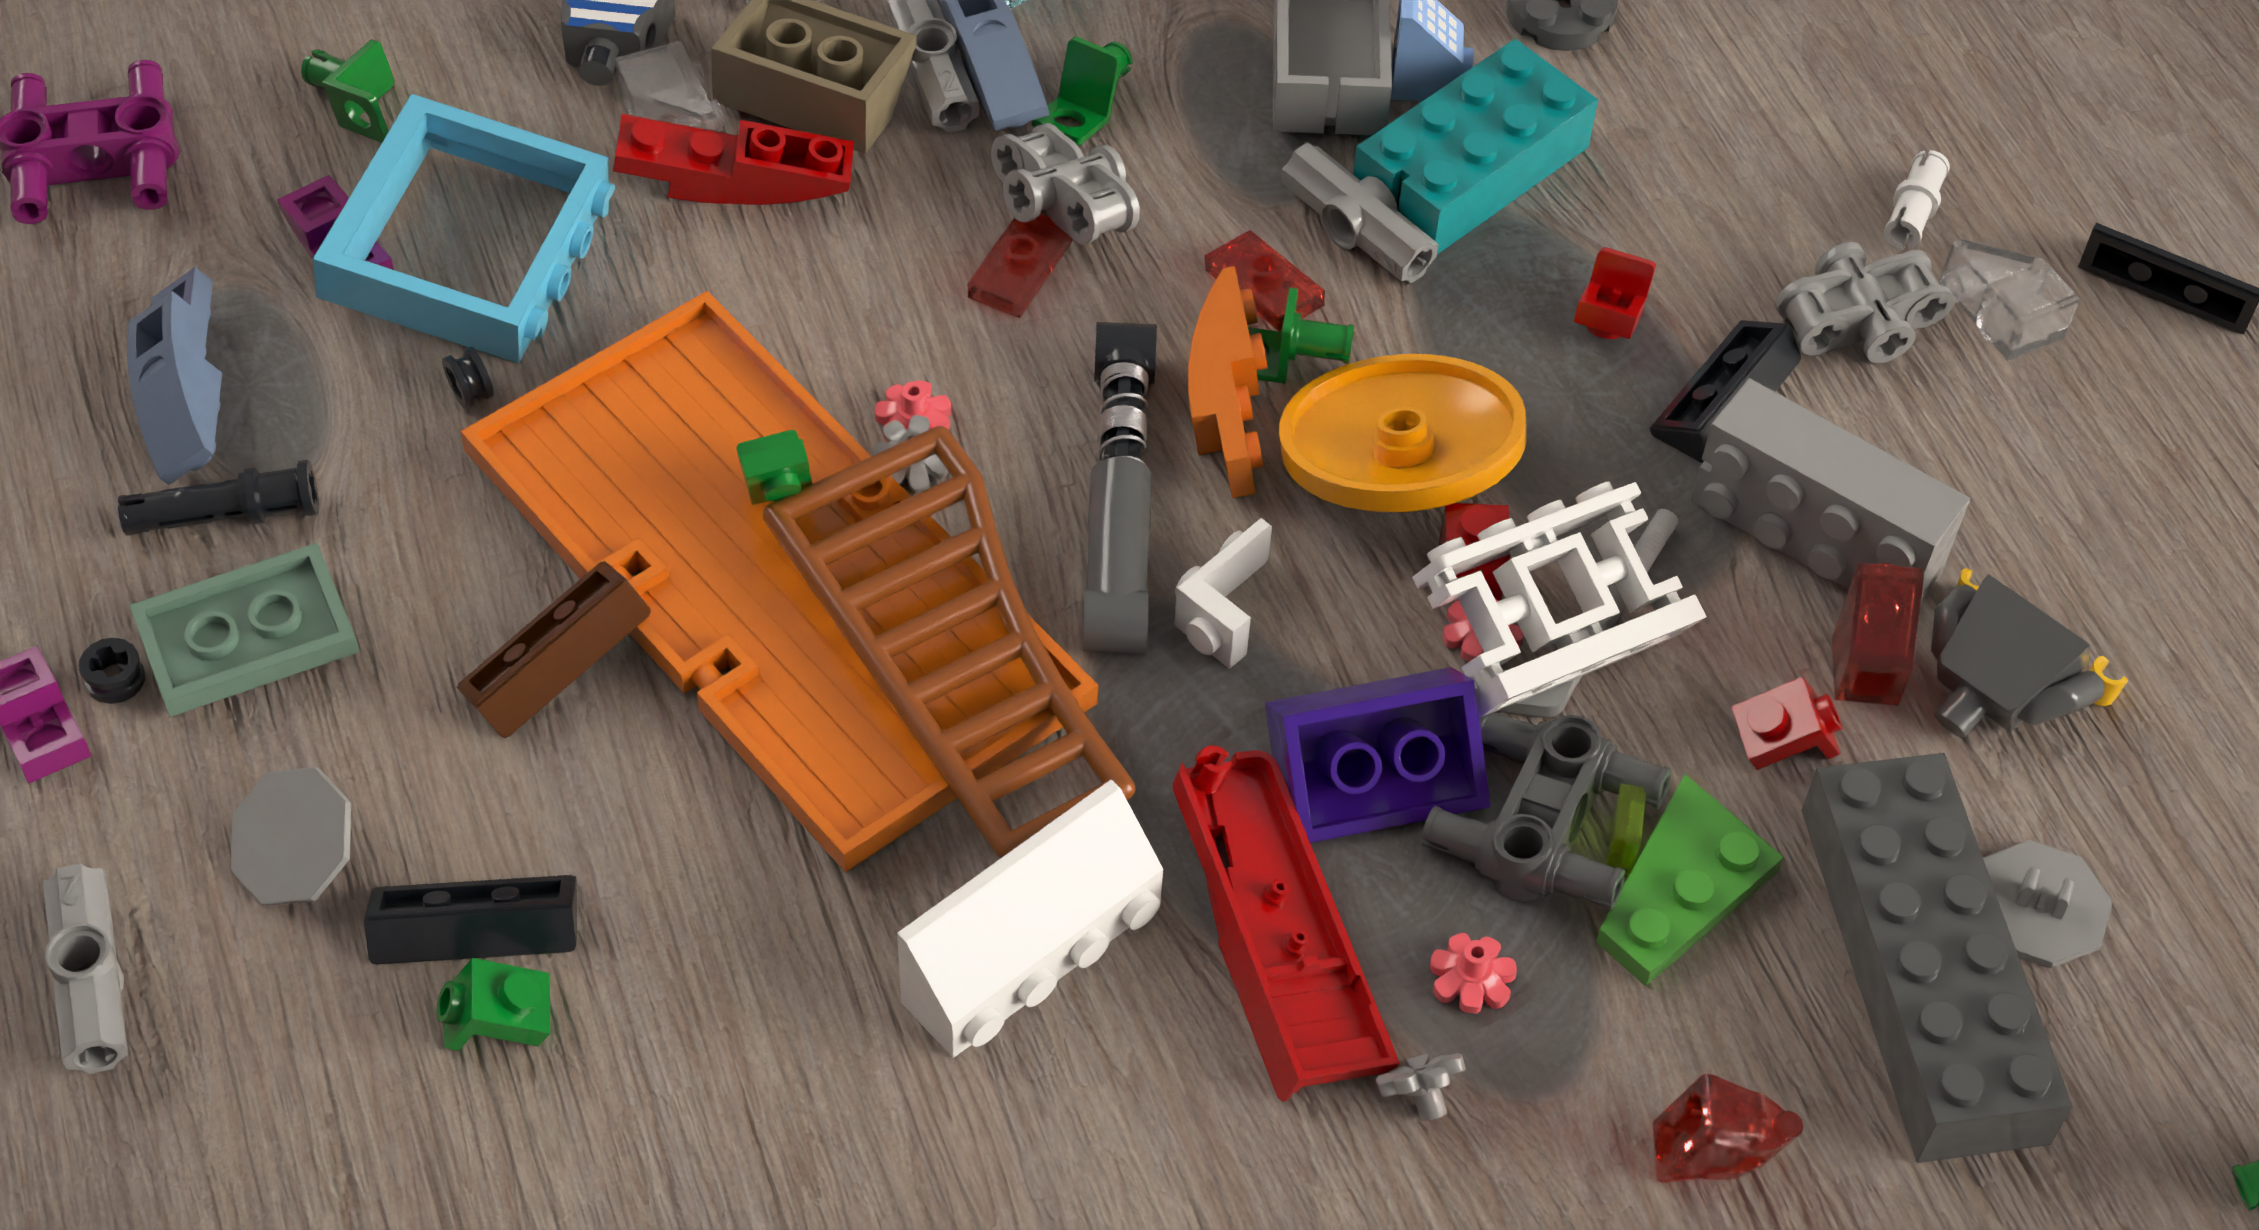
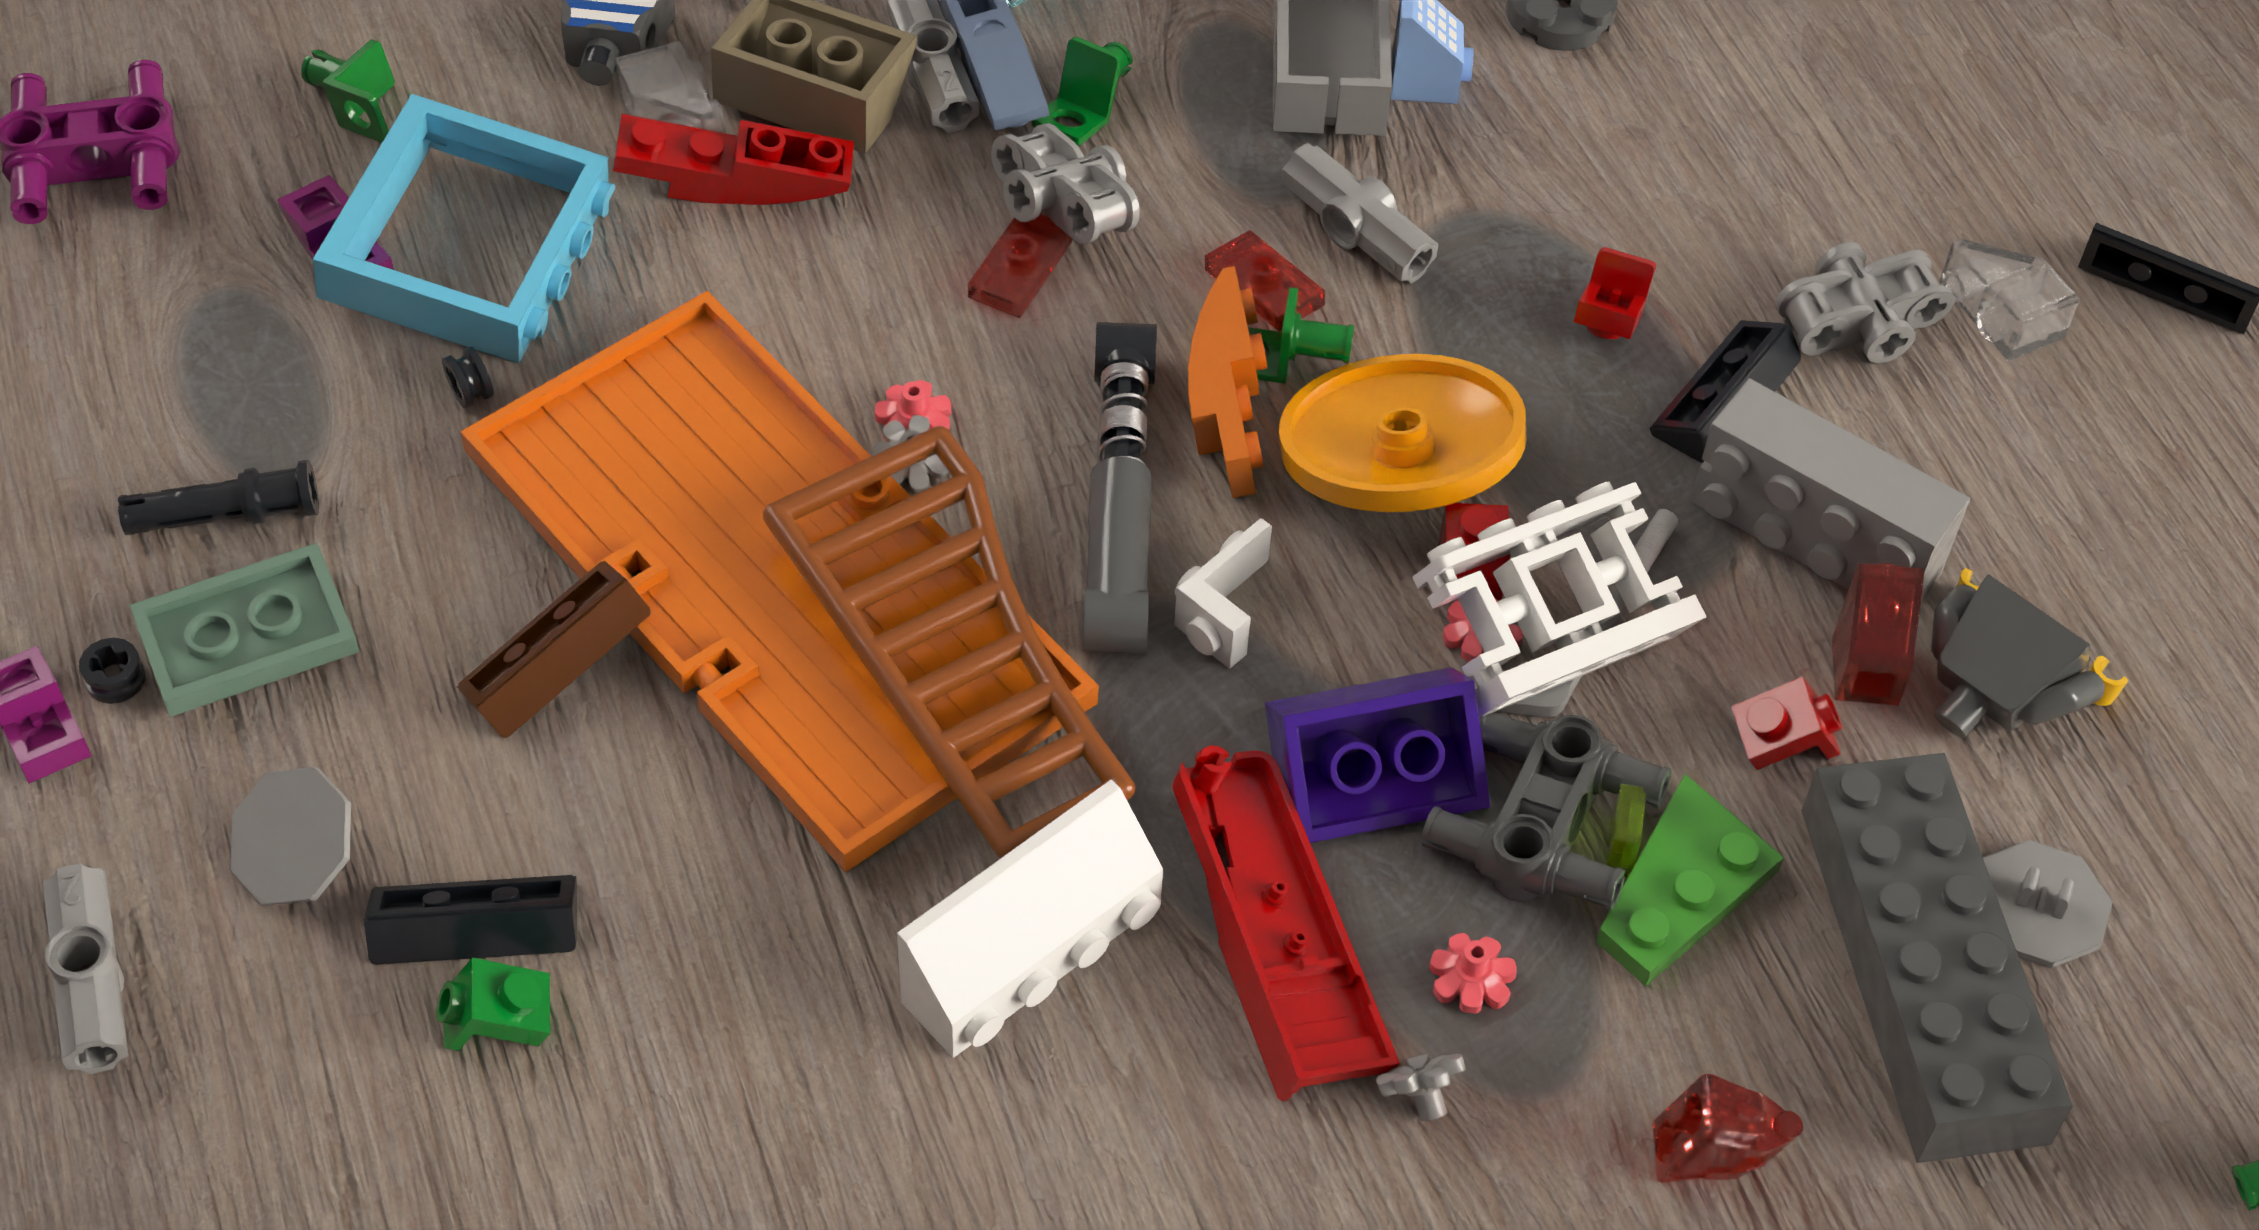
sand blue slope [127,267,222,485] -> none
green bracket [736,430,812,505] -> none
teal piece [1353,38,1598,255] -> none
white pin [1884,150,1950,250] -> none

